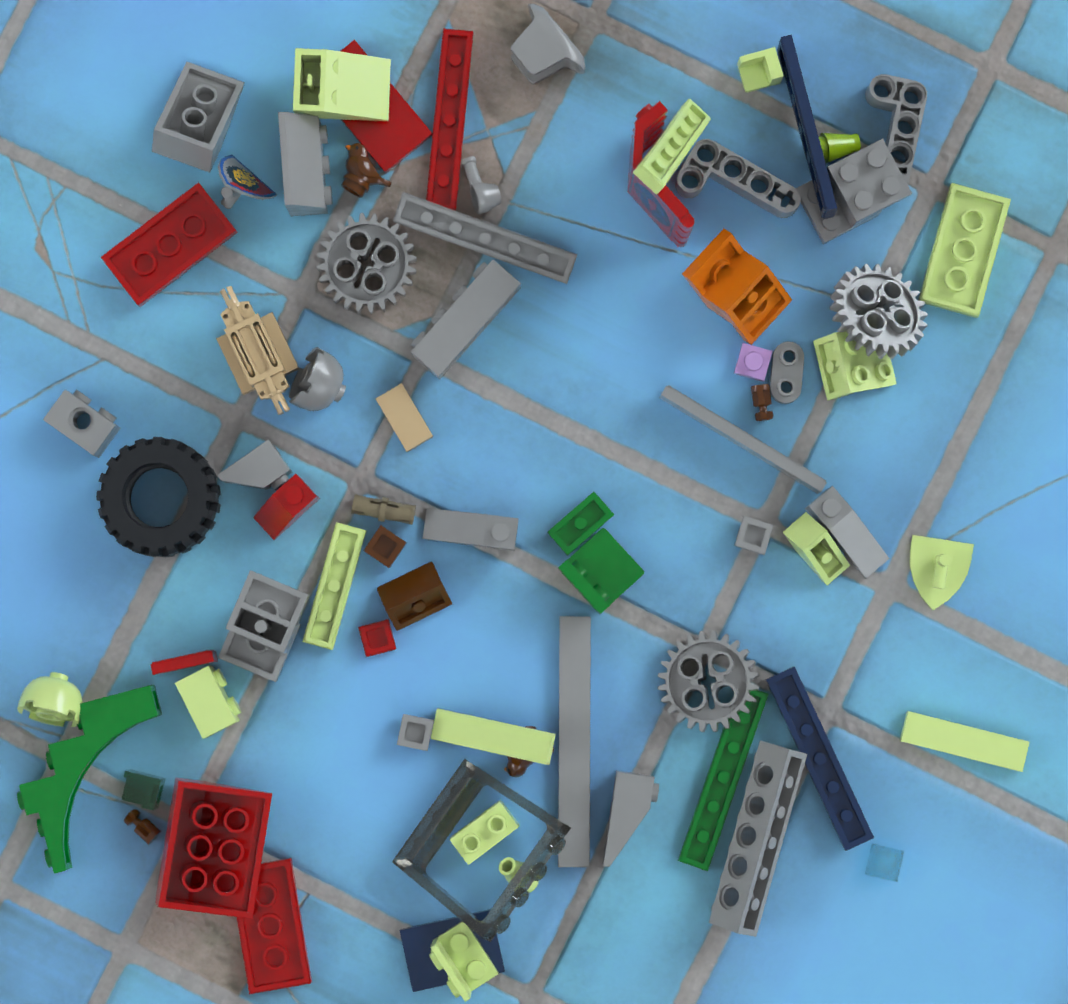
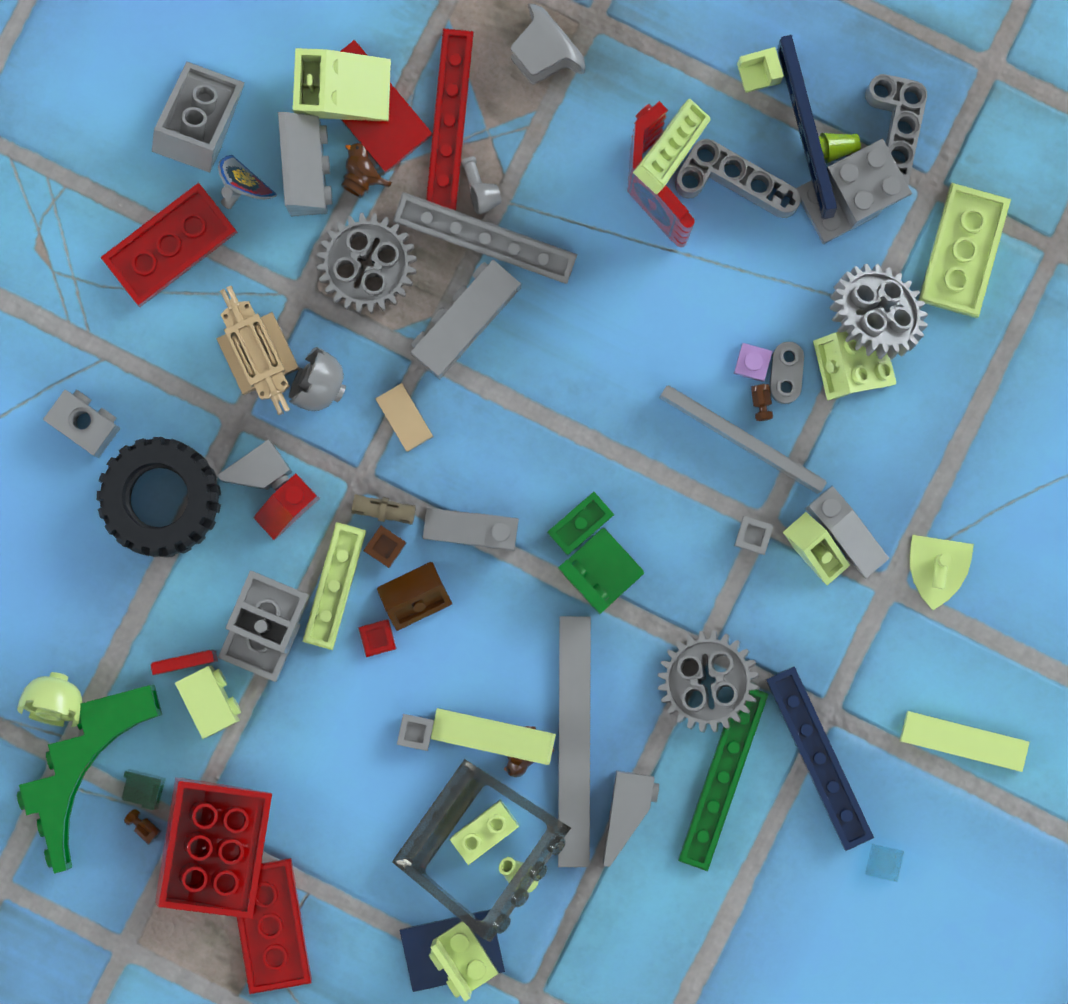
orange bracket [682,228,792,345] -> none
light grey brick [709,741,807,937] -> none

